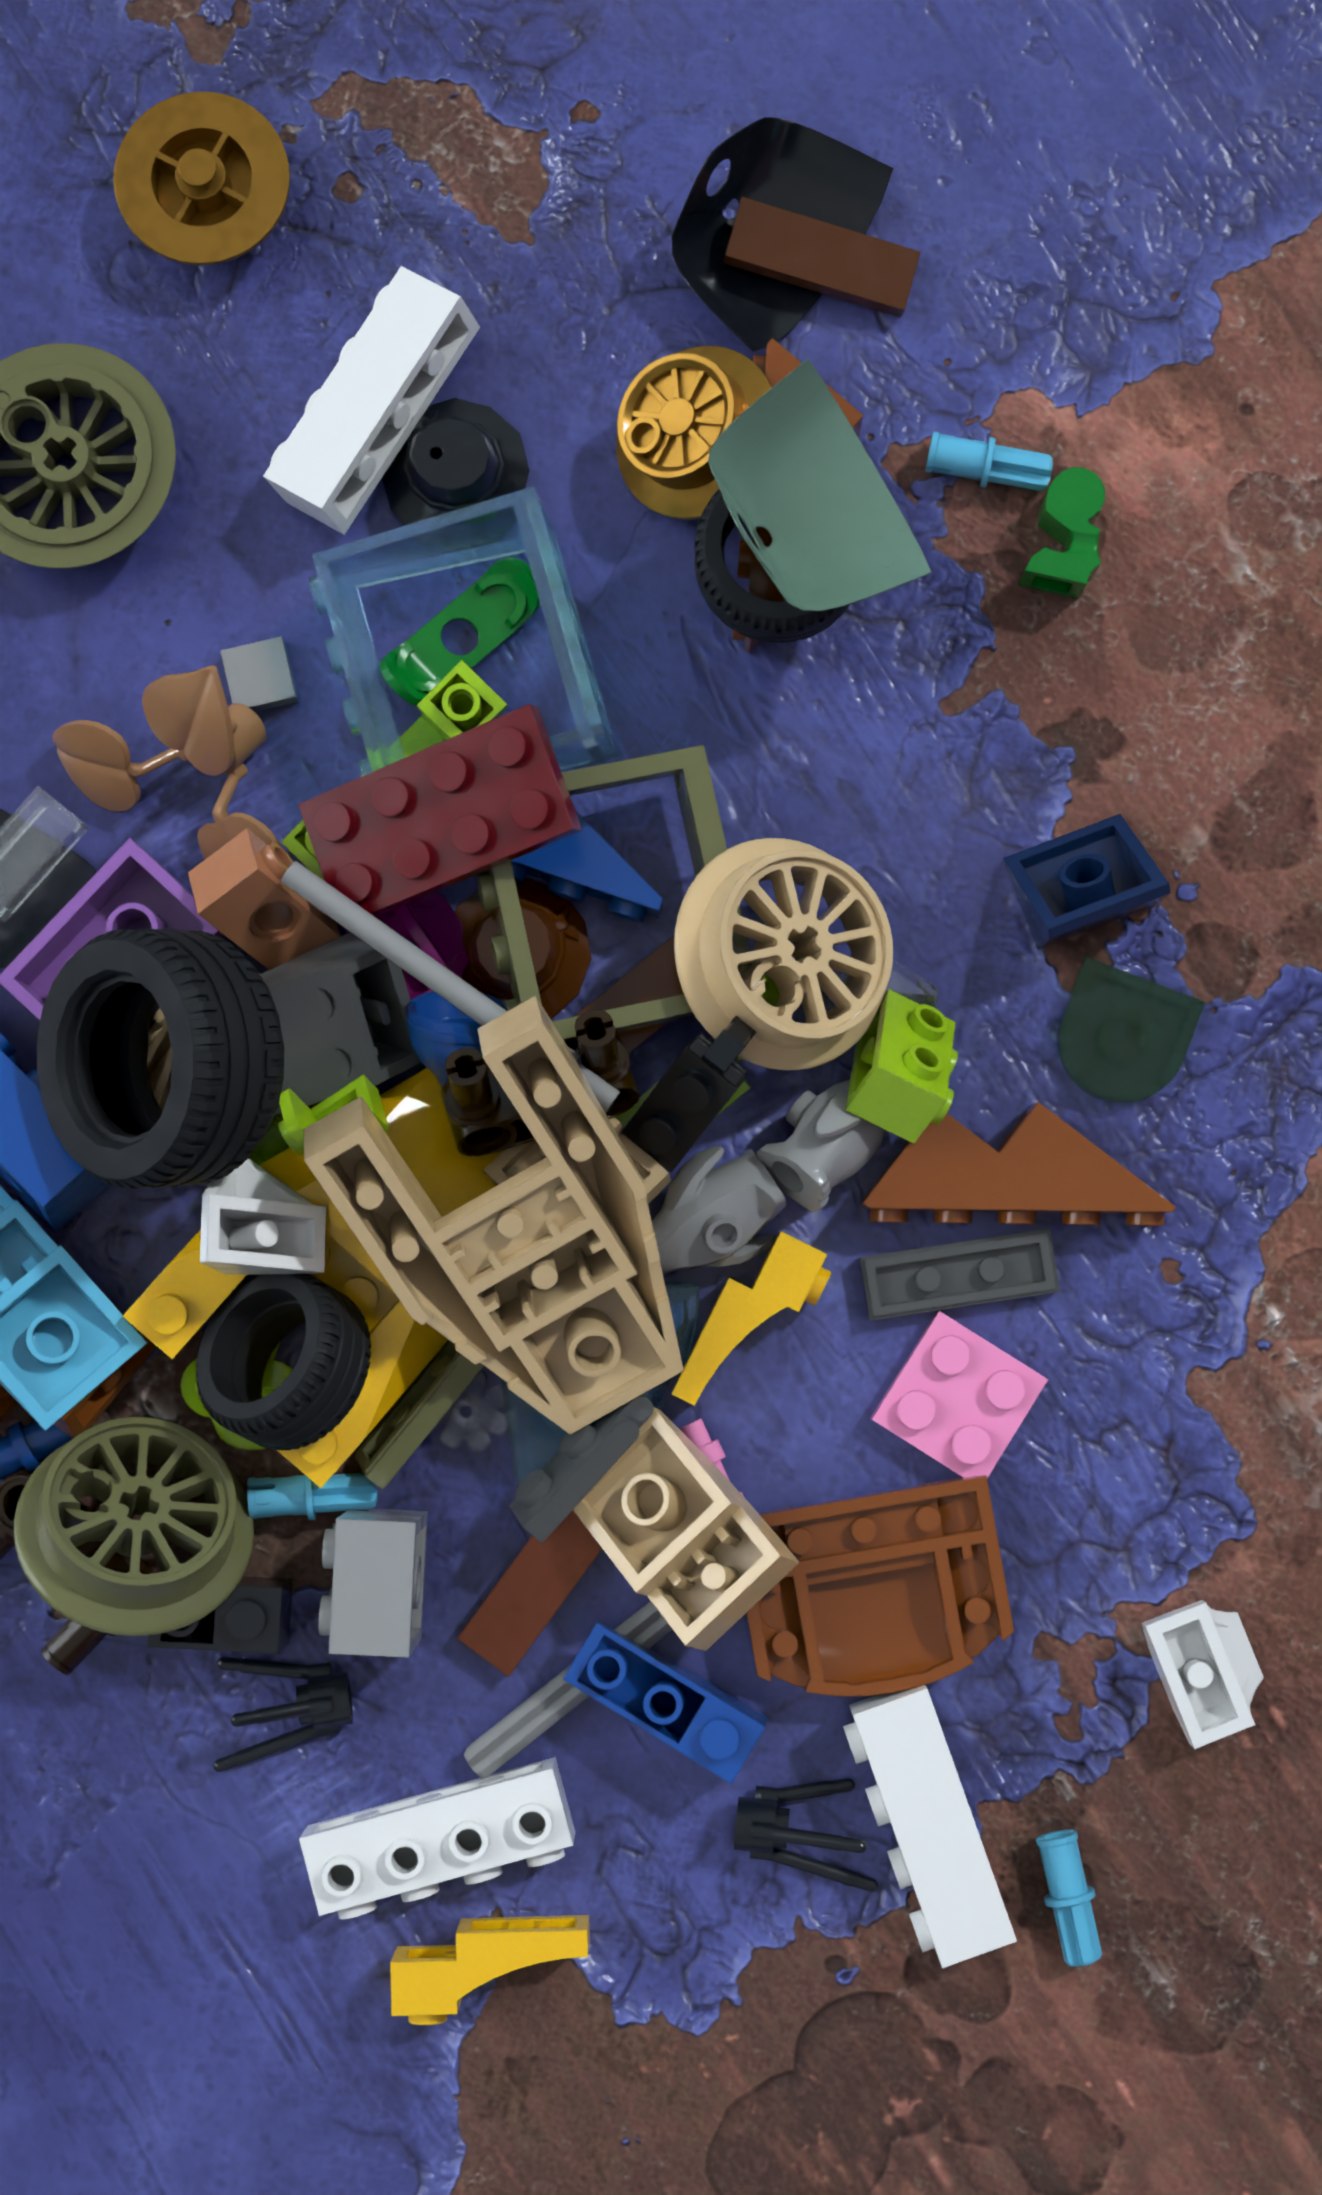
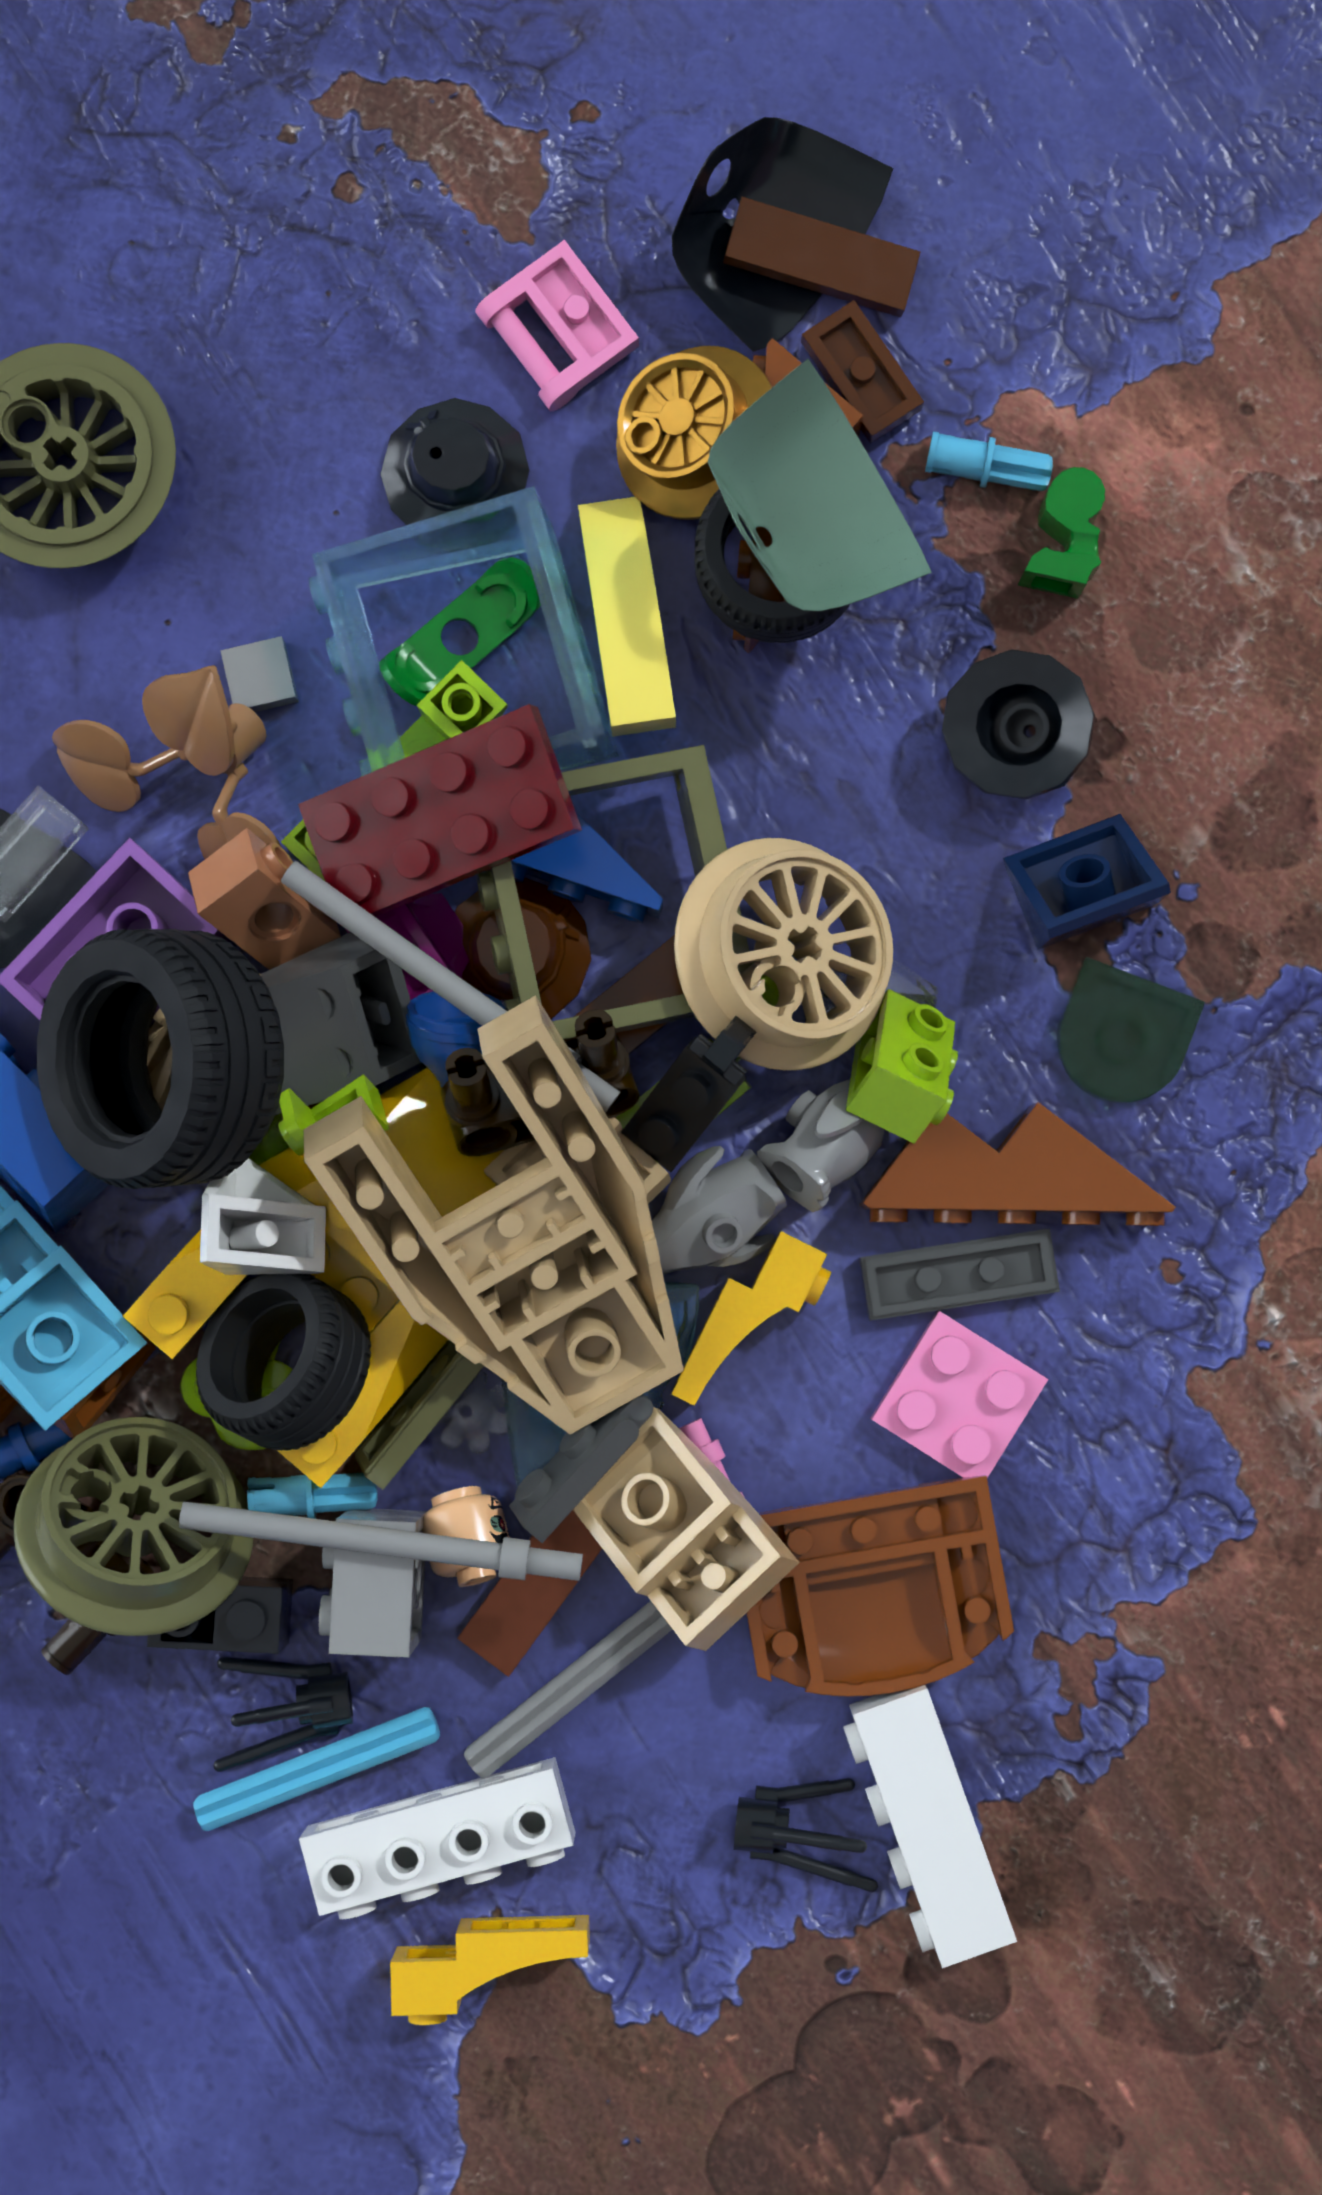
pearl gold wheel [113,91,290,265] -> none
white brick [263,266,480,535] -> none
blue slope [563,1622,767,1784] -> none
medium azure axle [1036,1829,1102,1967] -> none
white slope [1141,1600,1264,1749] -> none
none -> light grey bar [179,1501,583,1581]
none -> medium azure axle [193,1707,440,1831]
none -> light nougat head [422,1486,510,1587]
none -> bright pink plate [475,240,639,411]
none -> light yellow slope [578,497,676,737]
none -> reddish brown plate [801,300,924,444]
none -> black hat [942,649,1096,800]

